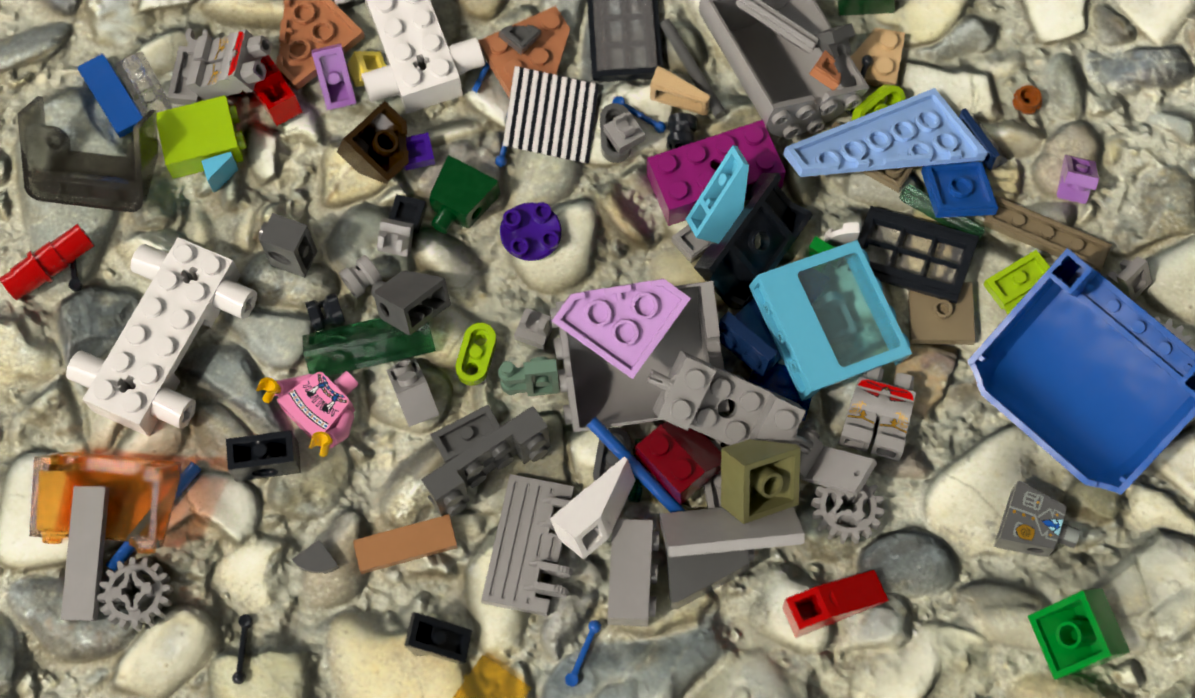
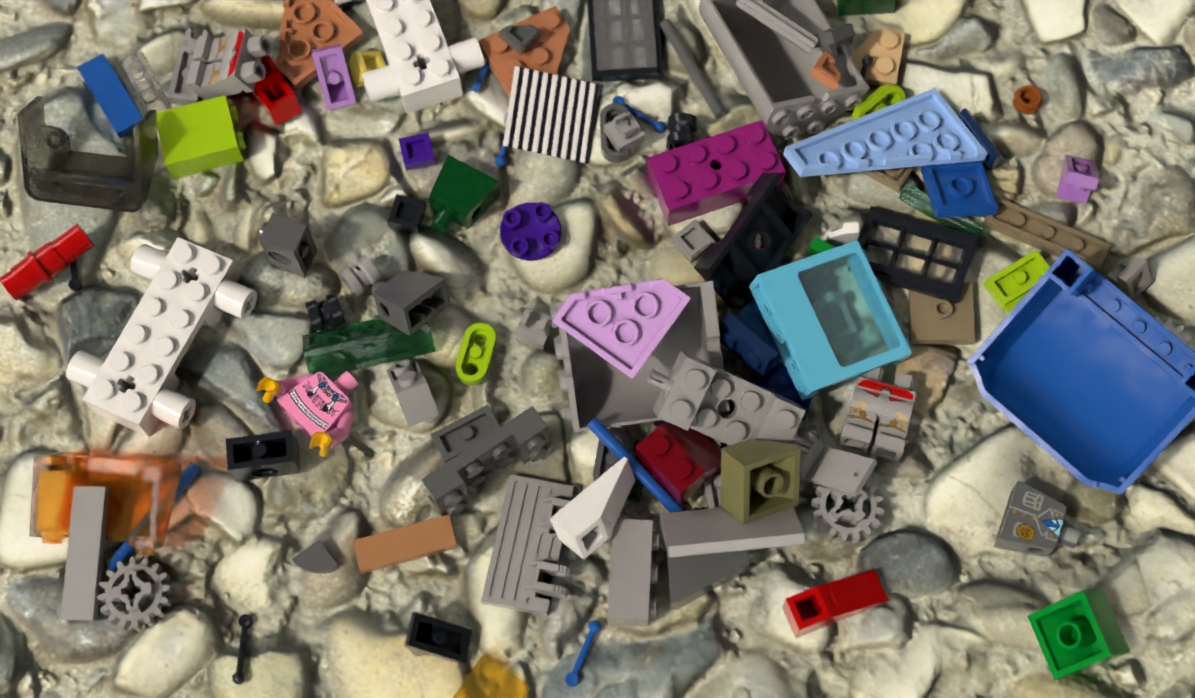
medium azure slope [202,152,239,192] -> none
dark brown slope [337,101,409,184] -> none
light grey tile [377,218,414,257] -> none
sand green plate [498,357,560,397] -> none
tan slope [650,66,710,116] -> none
medium azure slope [686,145,749,244] -> none

